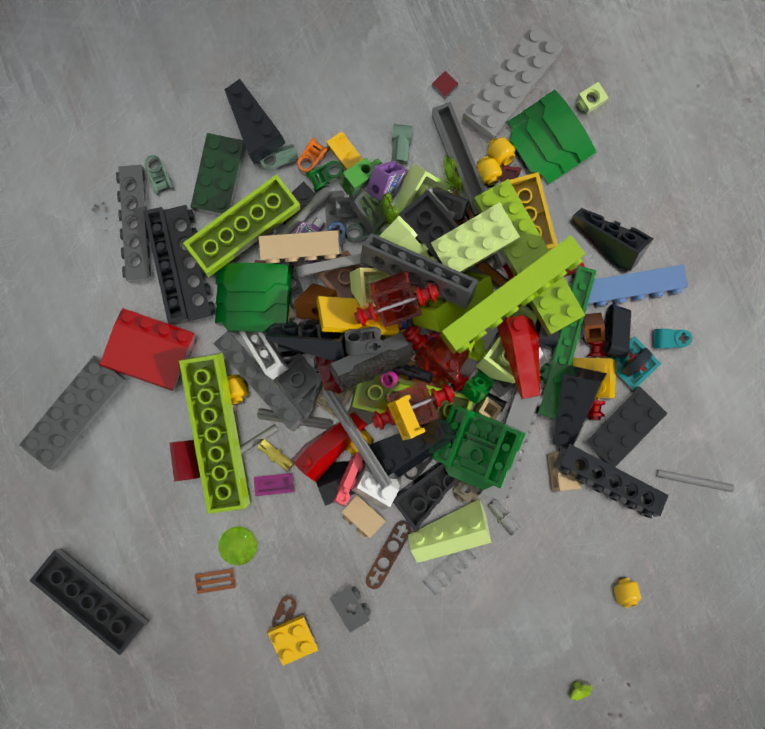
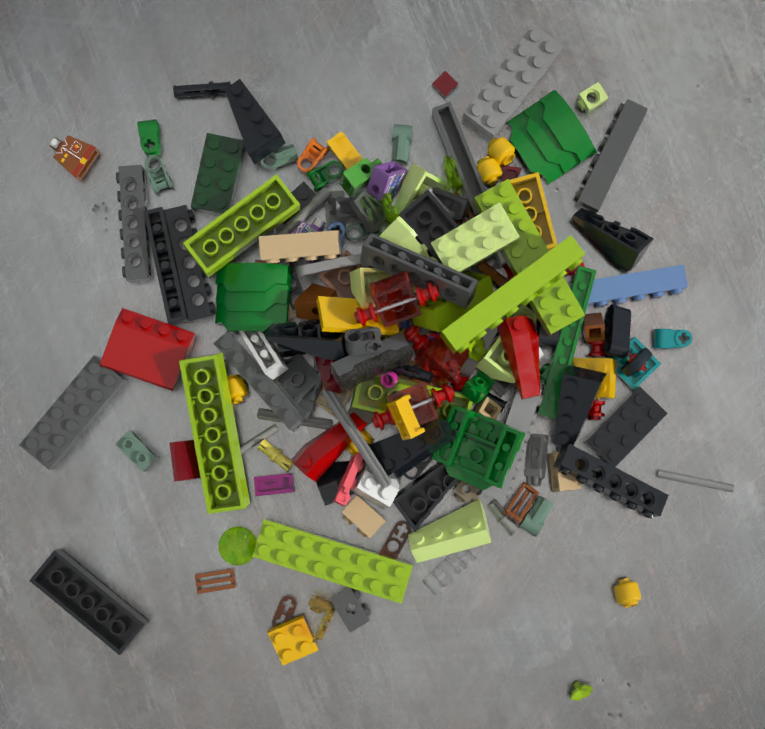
none -> dark orange torso [50,136,100,181]
none -> sand green brick [115,430,159,472]
none -> green piece [137,119,161,156]
none -> black pin [173,81,231,98]
none -> lime brick [252,519,414,604]
none -> clear yellow bracket [308,593,335,643]
none -> dark orange tile [503,481,539,524]
none -> sand green piece [519,495,554,537]
none -> light grey hinge [525,434,549,487]
none -> dark grey brick [575,99,648,213]

